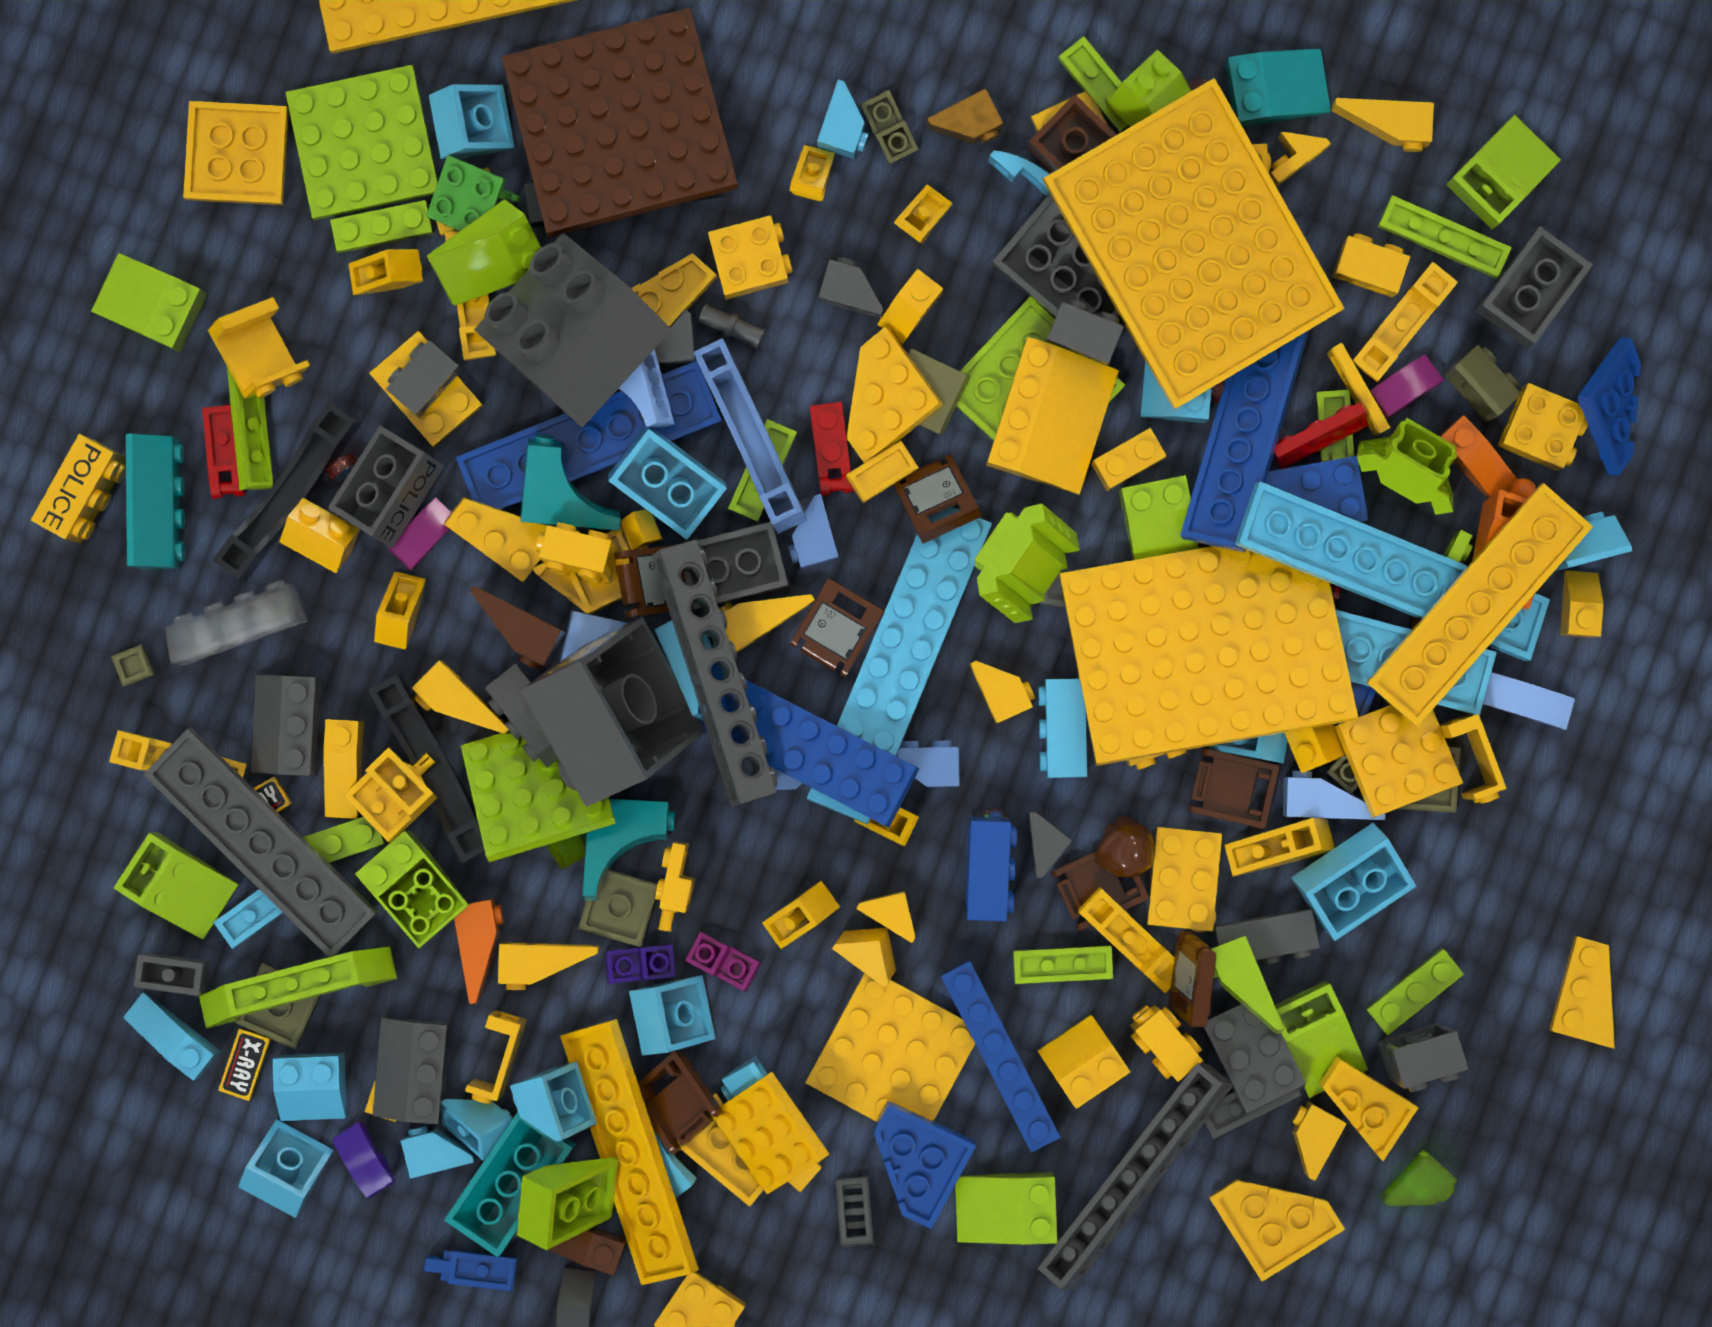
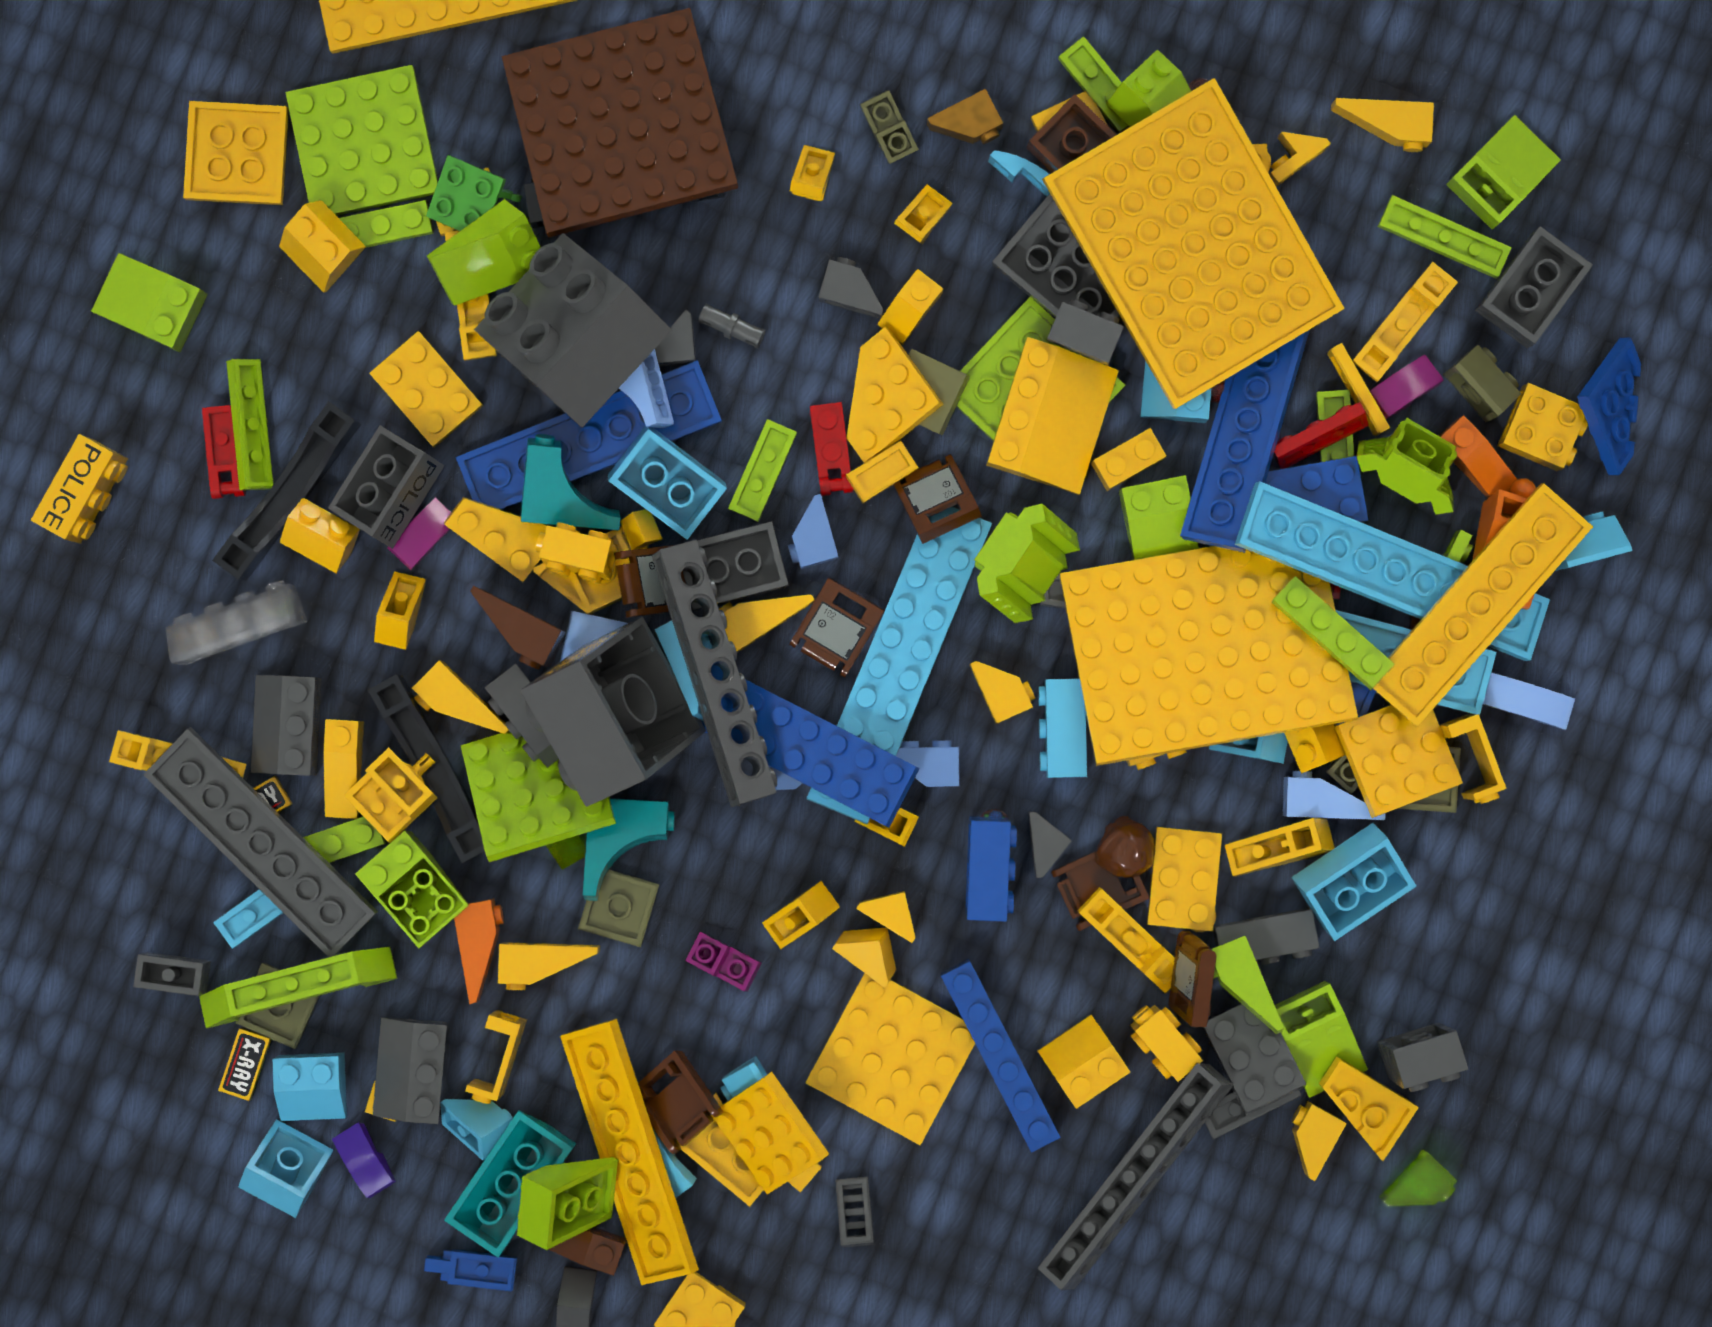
olive tile [111,644,155,687] -> none
lime slope [114,832,239,940] -> none
medium azure slope [123,991,221,1081] -> none
teal slope [126,434,185,570] -> none
yellow panel [208,297,310,399] -> none
clear red tile [326,453,357,481] -> none
yellow slope [348,249,423,295] -> none
dark grey brick [386,340,463,418] -> none
medium azure slope [401,1125,478,1179] -> none
medium azure slope [429,84,515,159] -> none
medium azure slope [510,1061,597,1142] -> none
dark purple slope [604,944,676,984] -> none
medium azure slope [629,975,715,1056] -> none
yellow wing [631,253,718,328] -> none
yellow plate [655,841,695,932] -> none
medium blue arch [693,338,808,534] -> none
yellow brick [708,215,793,300] -> none
medium azure slope [817,79,869,159] -> none
blue plate [873,1101,976,1229] -> none
lime slope [955,1172,1057,1245] -> none
lime plate [1013,945,1113,984] -> none
reddish brown container [1188,748,1280,829] -> none
yellow plate [1208,1179,1345,1282] -> none
teal slope [1224,49,1331,127] -> none
yellow brick [1332,234,1411,298] -> none
lime plate [1366,948,1464,1035] -> none
yellow wing [1549,936,1615,1049] -> none
yellow slope [1560,570,1603,638] -> none
none -> yellow slope [279,200,366,293]
none -> lime plate [1272,576,1395,690]

